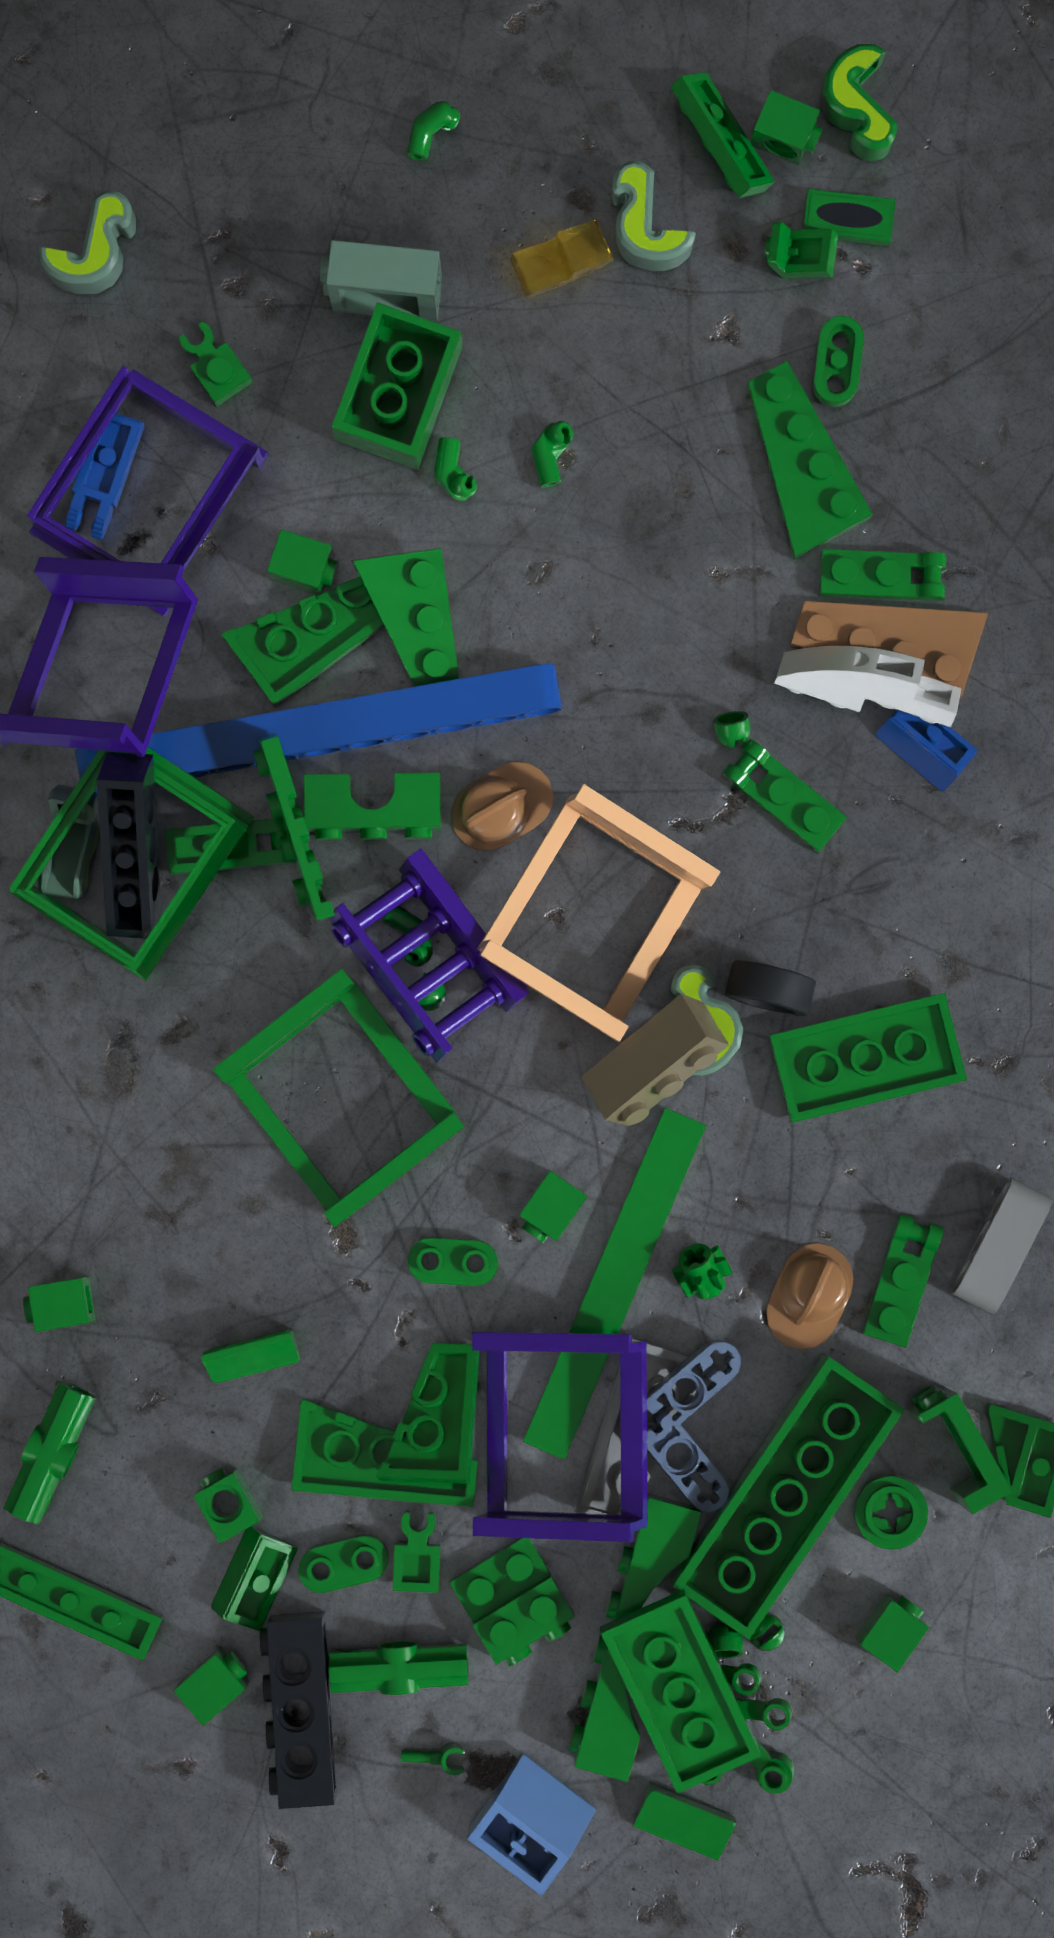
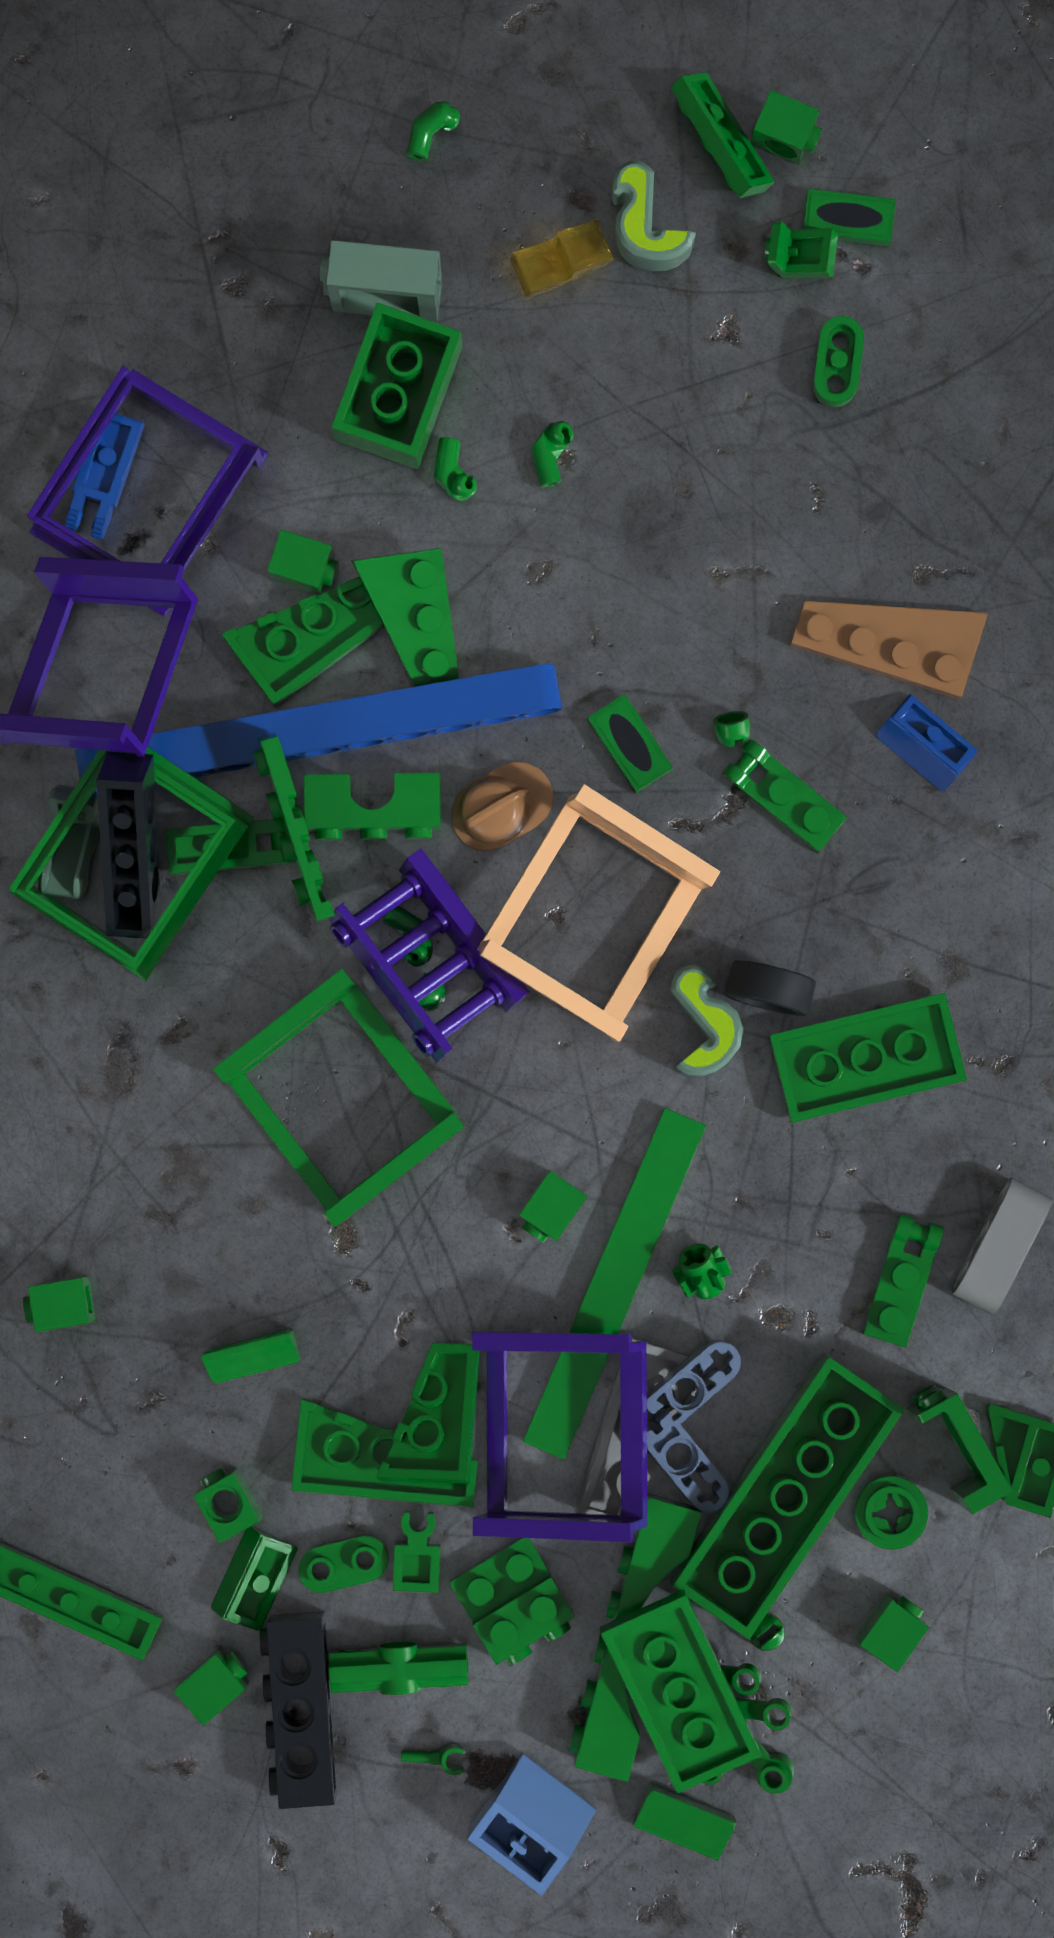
green piece [3,1381,97,1524] -> none
sand green animal [38,190,136,294] -> none
green plate [179,321,253,407] -> none
green plate [408,1238,498,1286] -> none
dark tan brick [581,994,729,1127] -> none
green hinge [707,1623,743,1659] -> none
green wing [747,361,873,560] -> none
medium nougat piece [766,1243,854,1350] -> none
white slope [774,646,961,727] -> none
green plate [819,549,947,601] -> none
green animal [820,44,897,161] -> none
none -> green tile [587,694,673,794]

